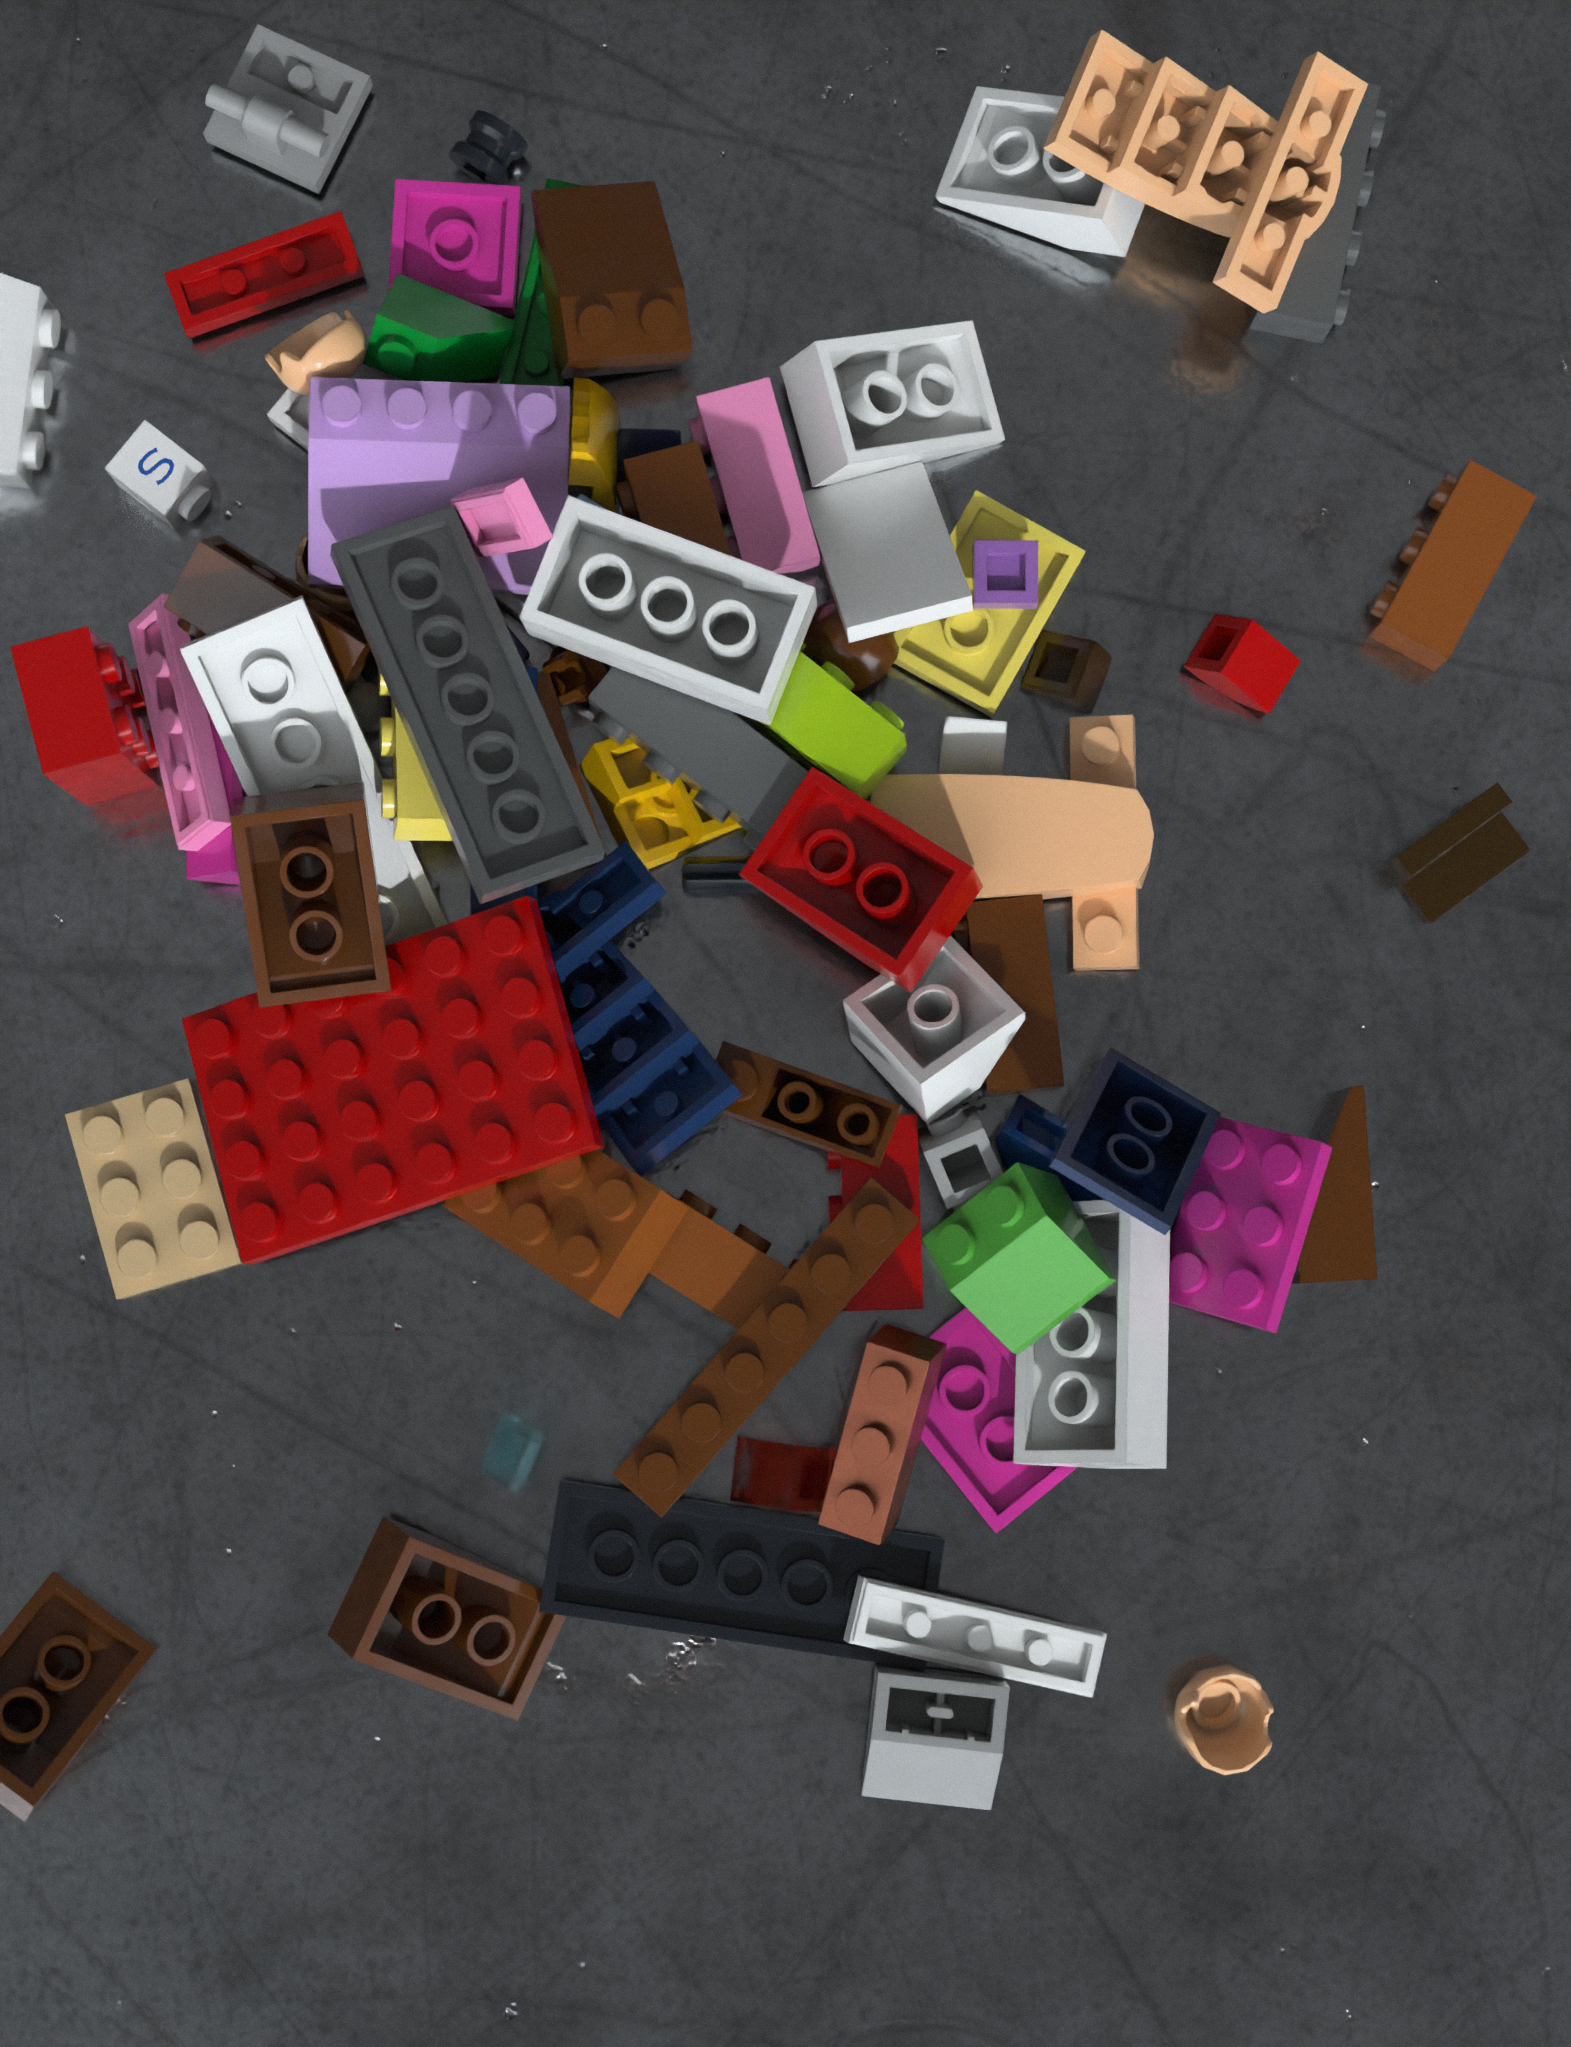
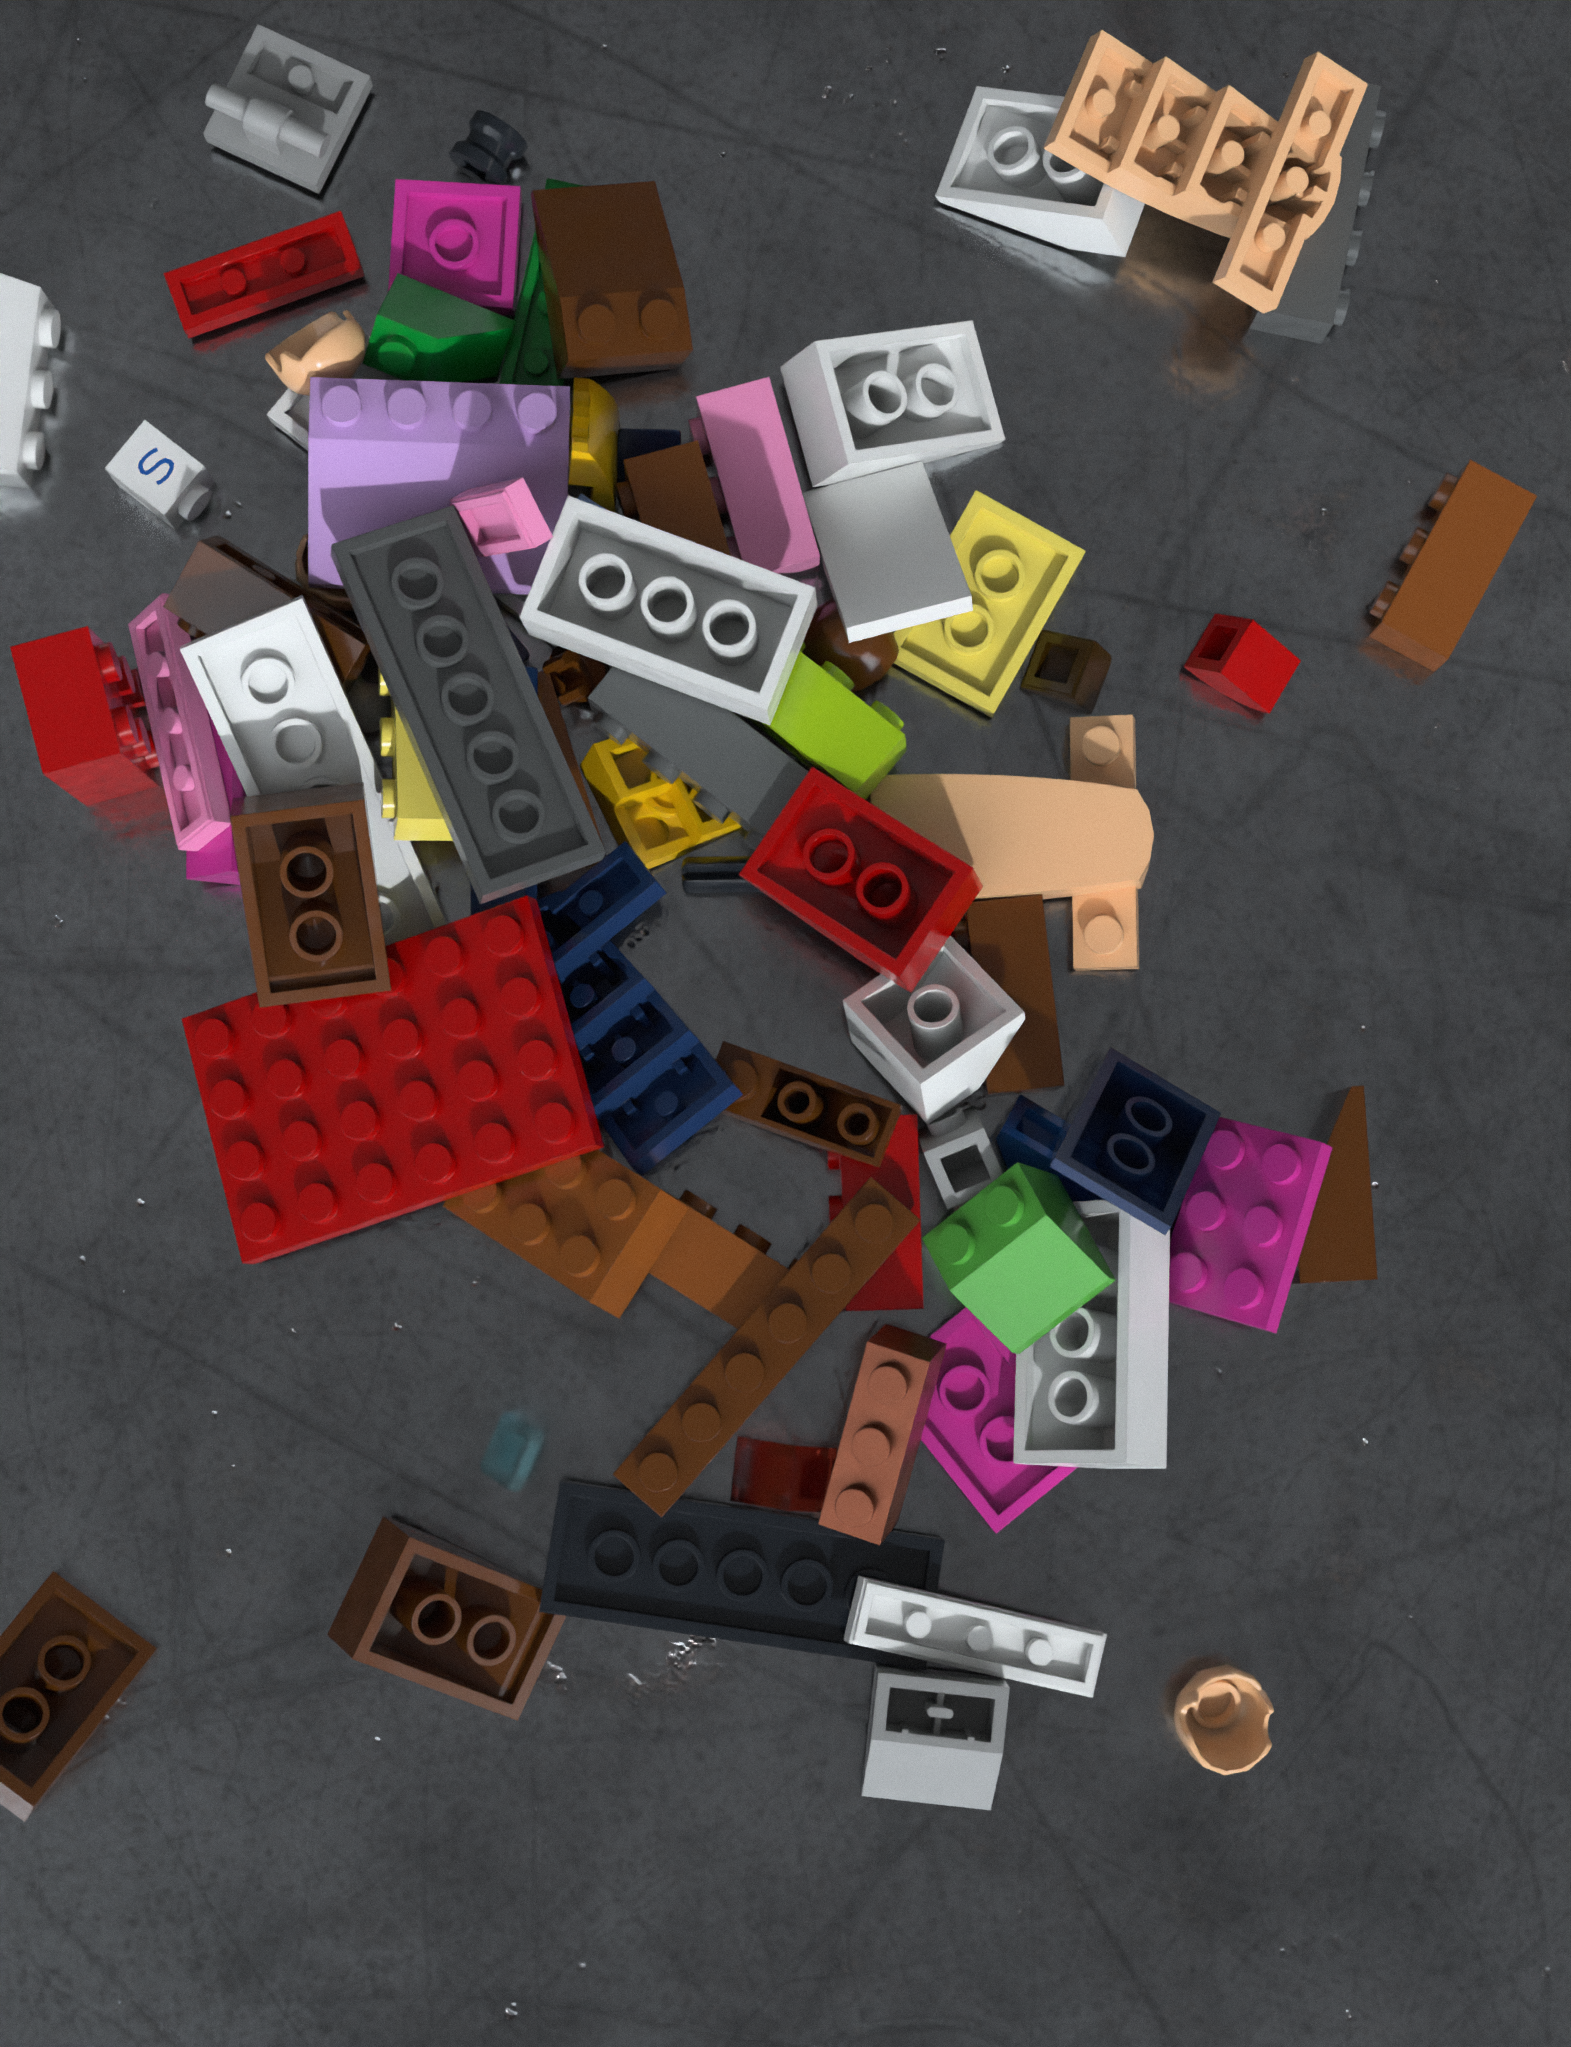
tan plate [65,1078,242,1299] -> none
white slope [938,716,1008,775] -> none
medium lavender plate [972,540,1038,609] -> none
dark brown panel [1383,782,1529,924] -> none

